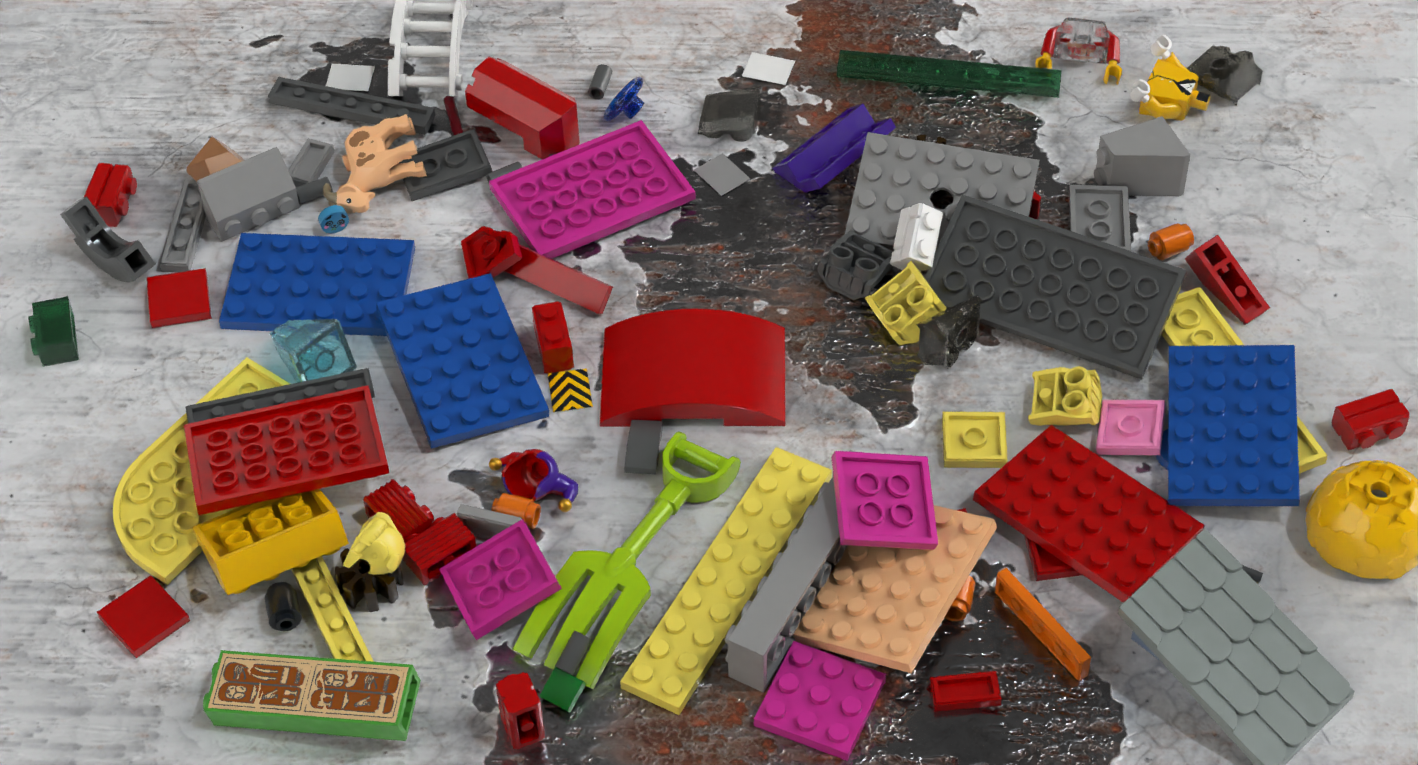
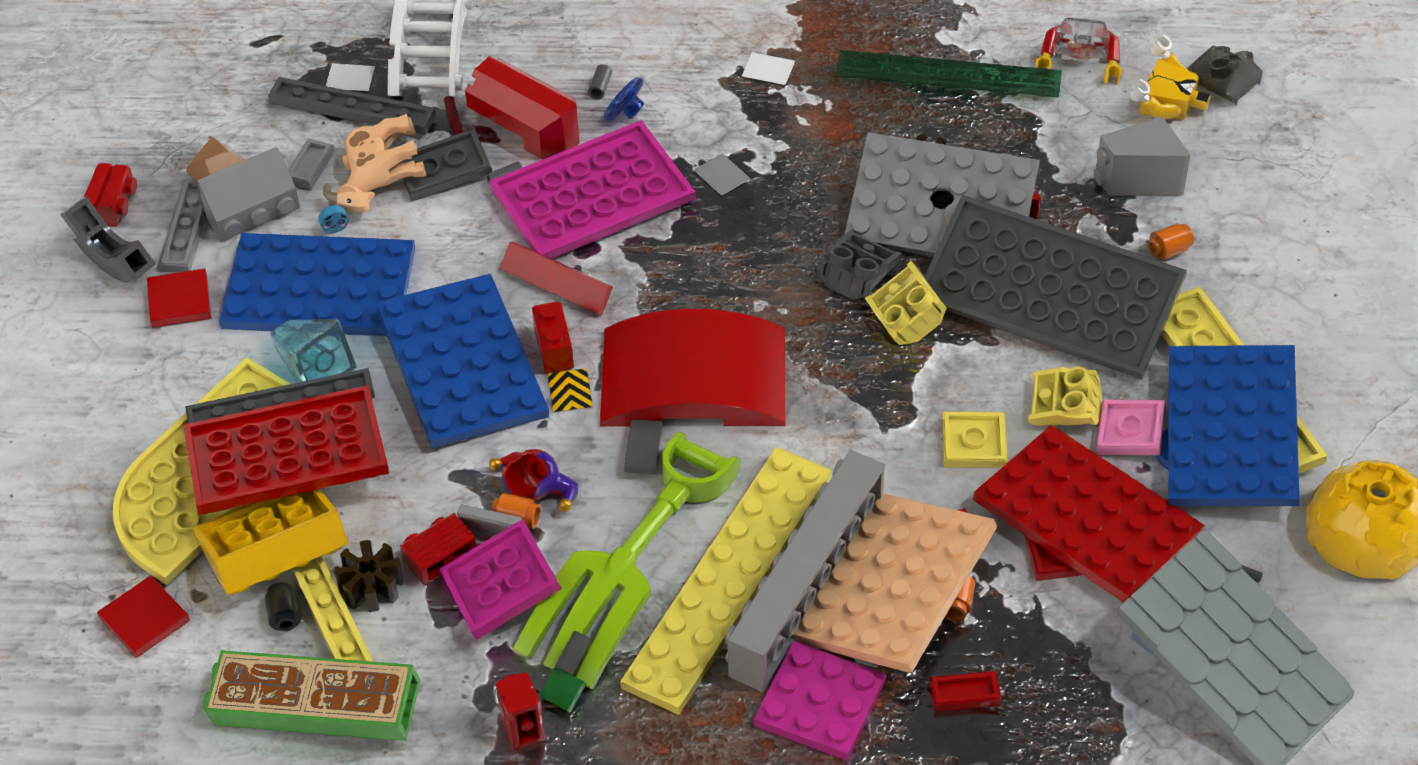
clear green brick [28,296,79,367] -> none
dark grey piece [296,177,333,204] -> none
light yellow helmet [343,512,405,575] -> none
red brick [363,479,434,540] -> none
red plate [461,226,522,279] -> none
clear smoke slope [698,86,762,141] -> none
dark purple slope [772,104,896,192] -> none
dark pink plate [831,451,938,550] -> none
white brick [890,203,943,272] -> none
clear smoke slope [916,295,981,369] -> none
orange tile [995,568,1091,681] -> none
light grey plate [1068,185,1131,251] -> none
red slope [1185,235,1270,325] -> none
red brick [1331,389,1410,450] -> none

